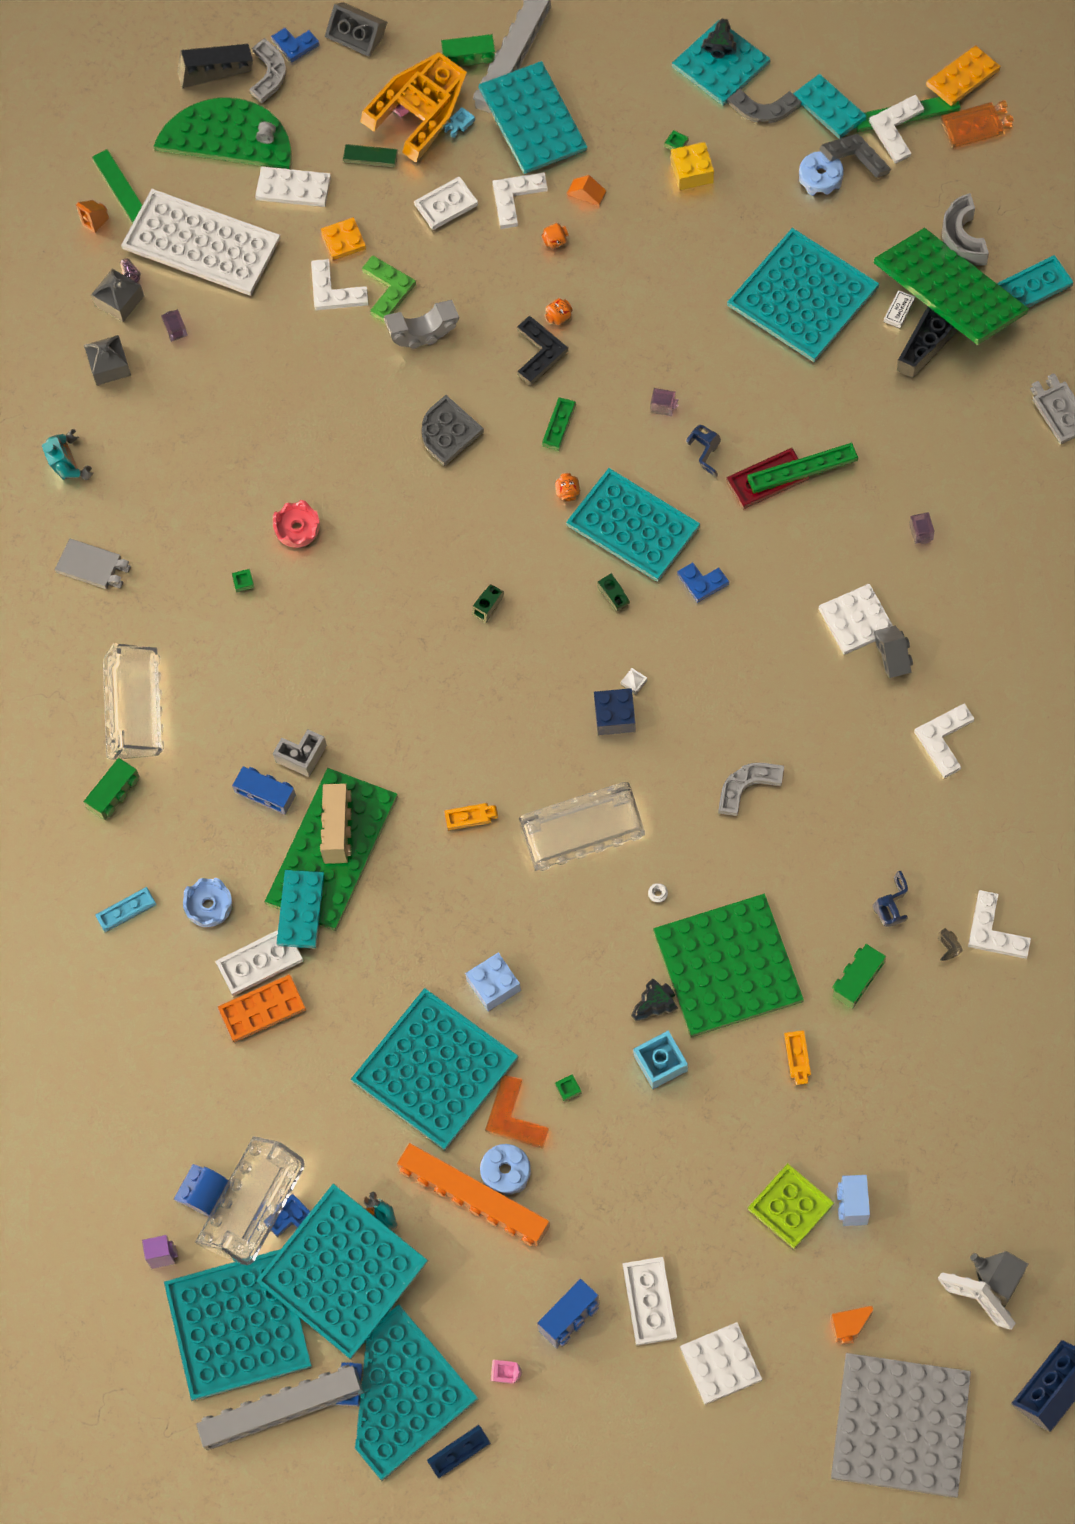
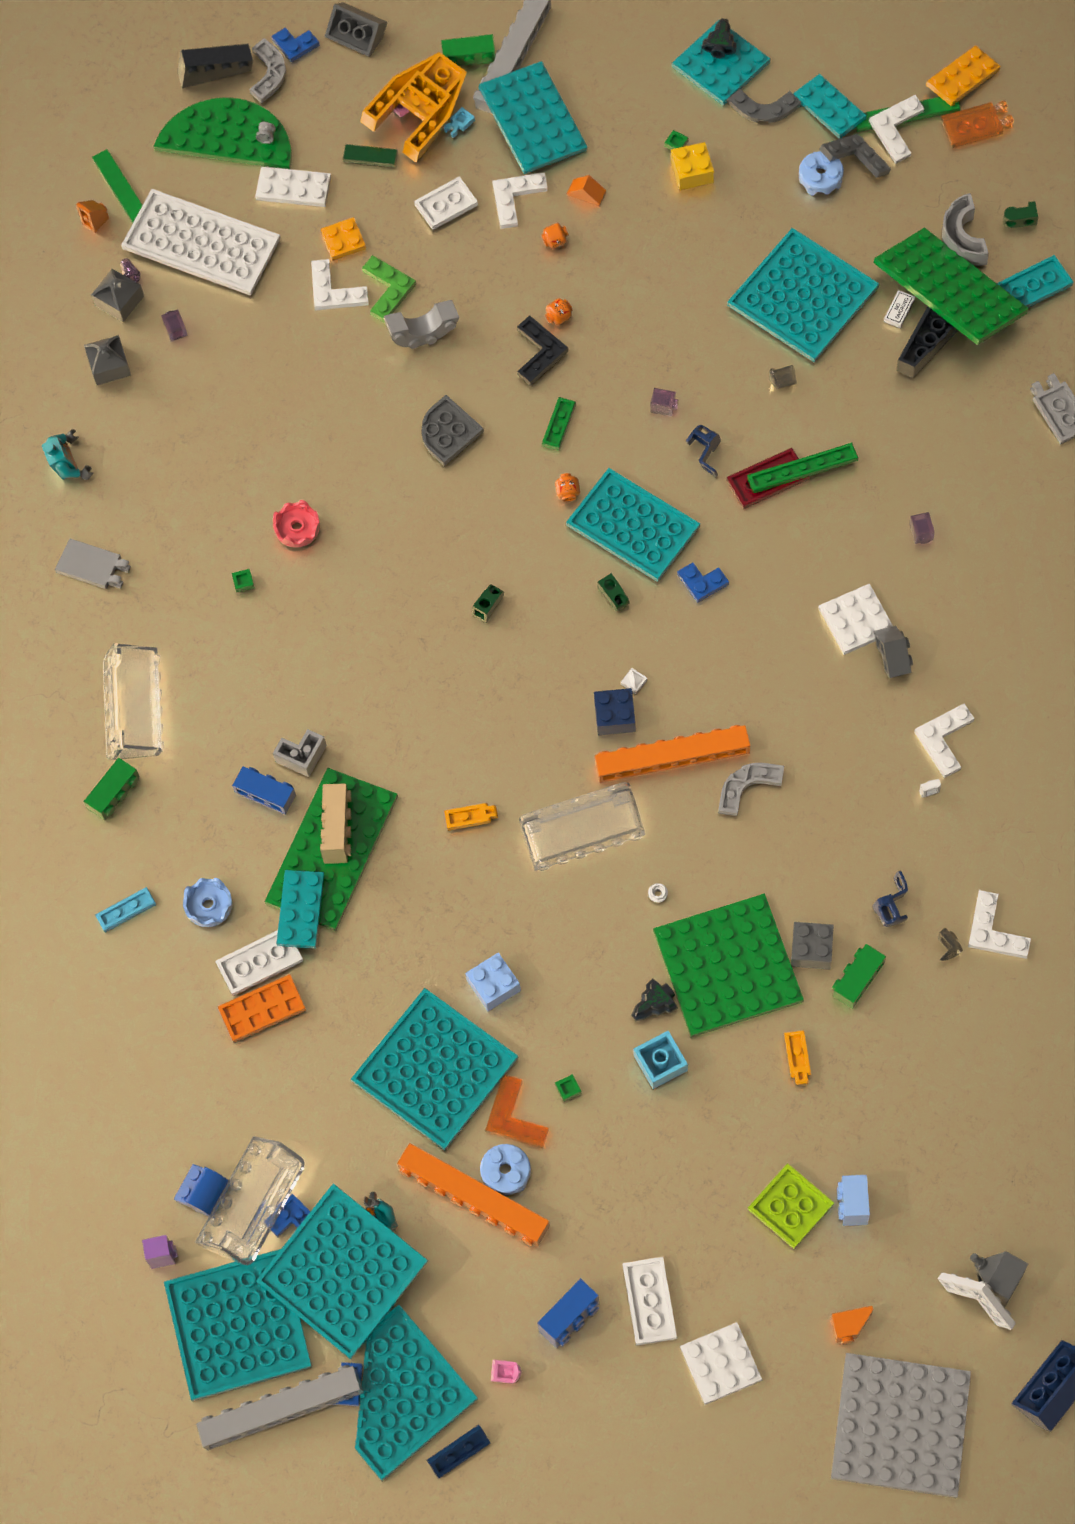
none -> orange brick [595,725,750,783]
none -> clear smoke plate [769,365,797,389]
none -> dark grey brick [791,922,834,970]
none -> white tile [919,779,941,798]
none -> dark green leg [1003,201,1038,228]

